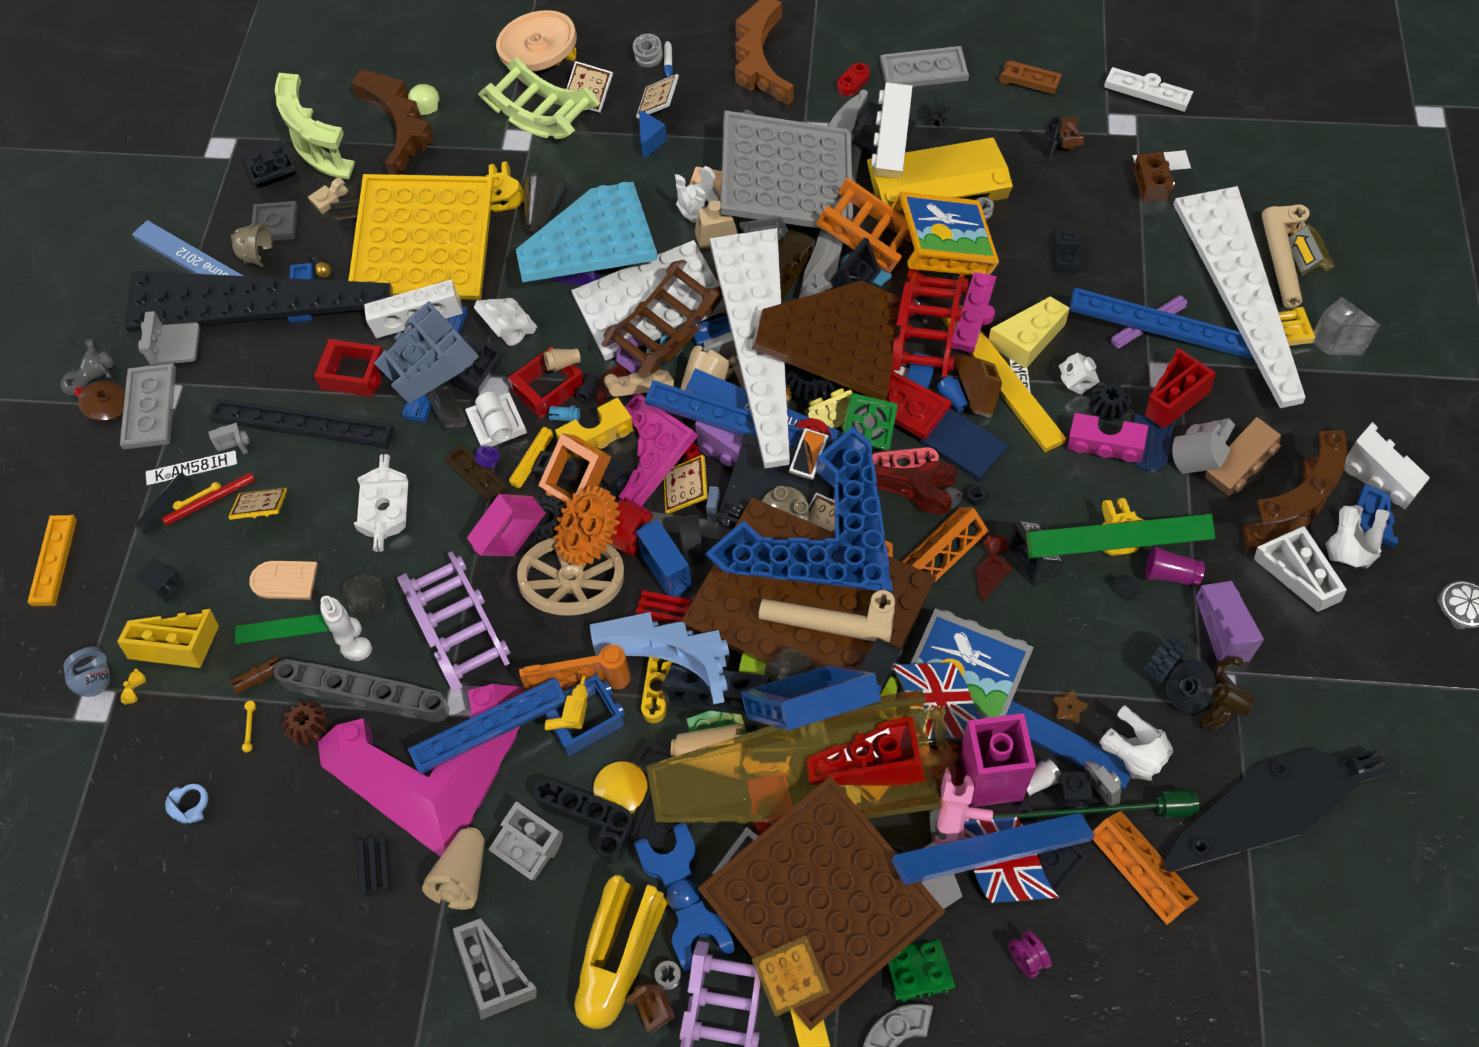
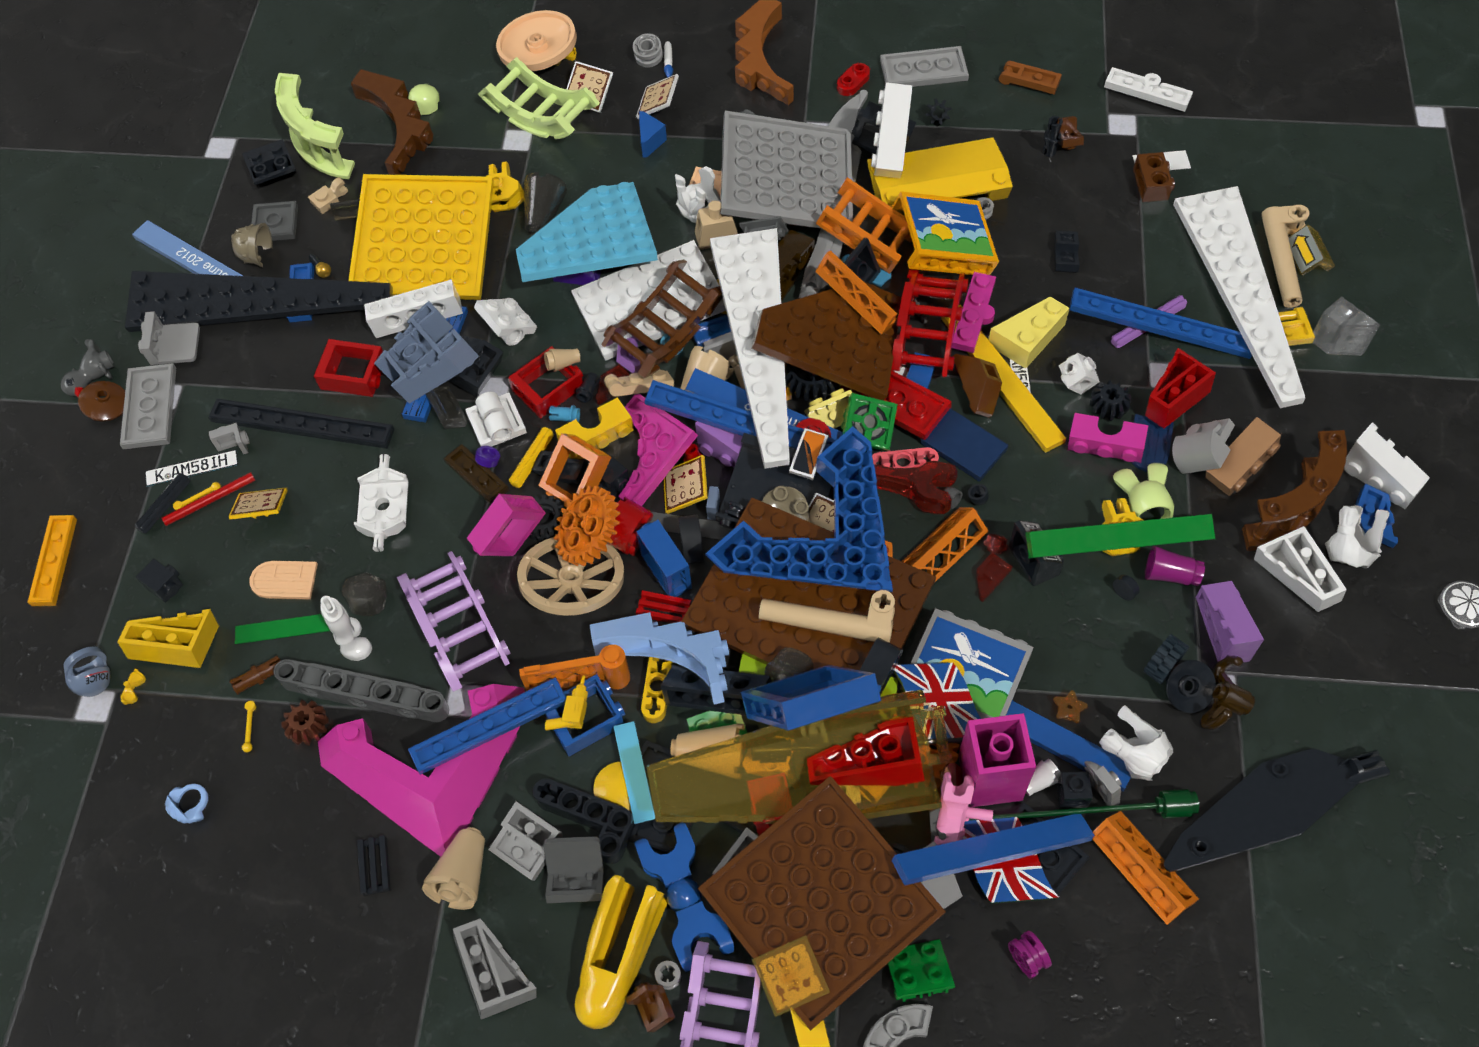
blue cone [937,376,969,412] -> none
none -> dark grey bracket [543,837,605,903]
none -> medium azure sticker [613,721,656,824]
none -> orange fence [815,250,898,334]
none -> yellowish green piece [1113,463,1174,519]

